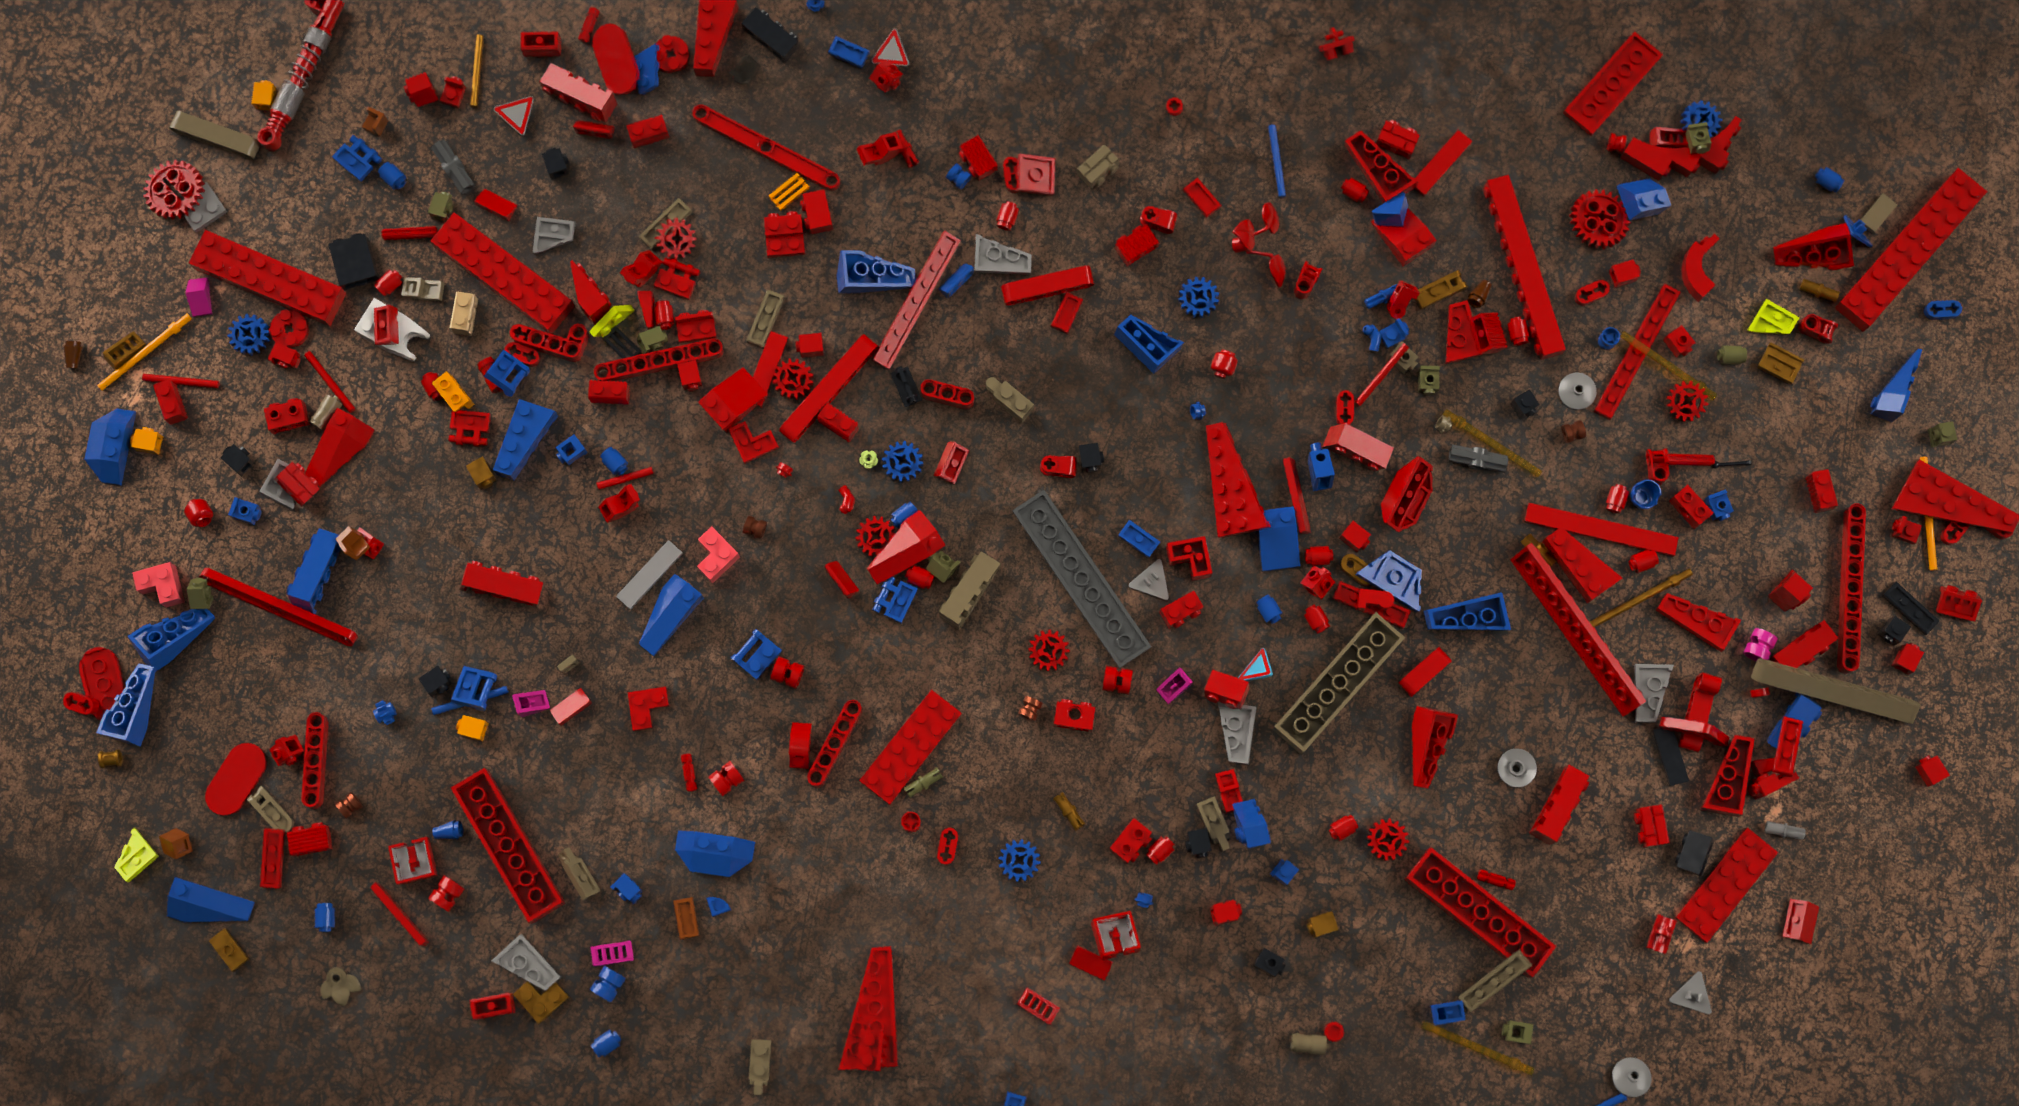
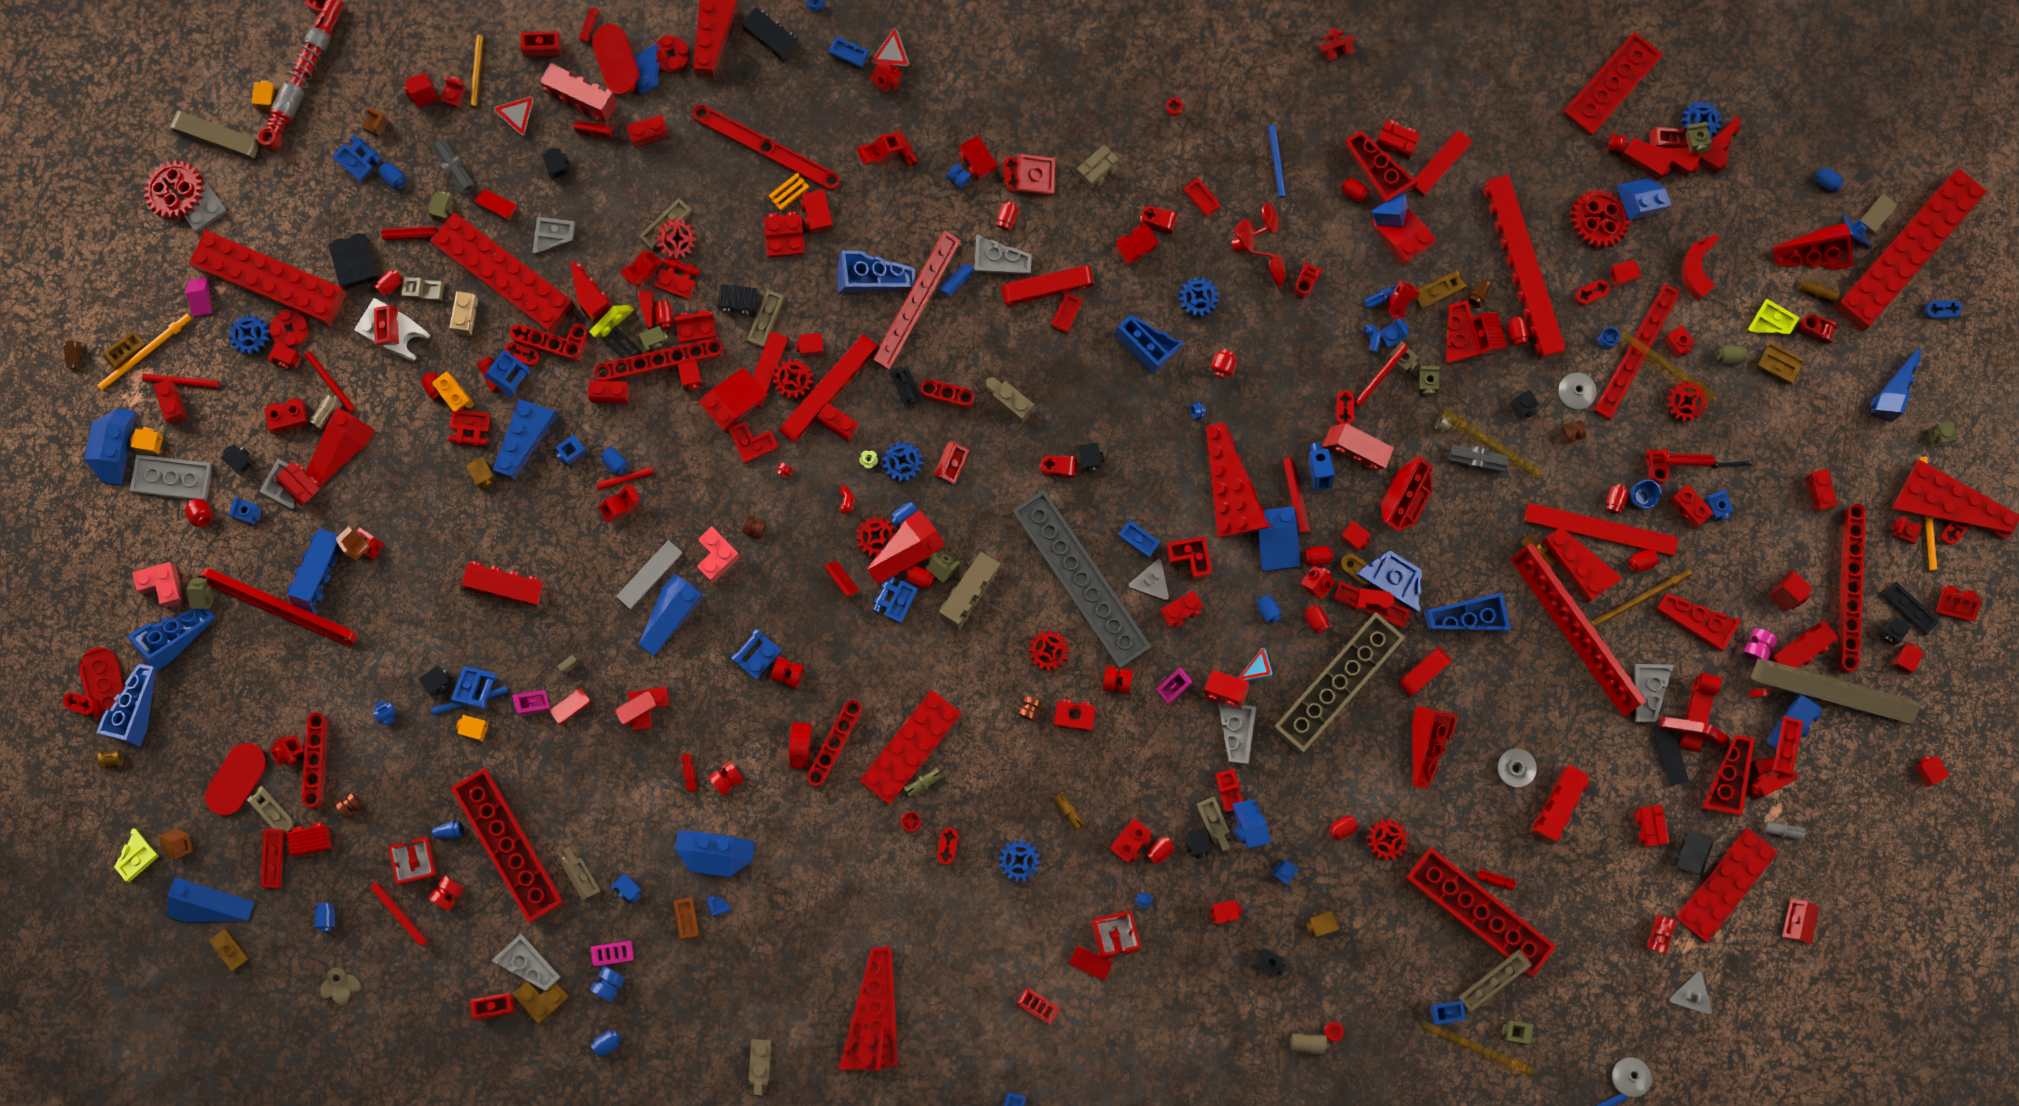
none -> light grey tile [130,454,213,501]
none -> slope [615,690,658,727]
none -> black brick [717,283,759,316]

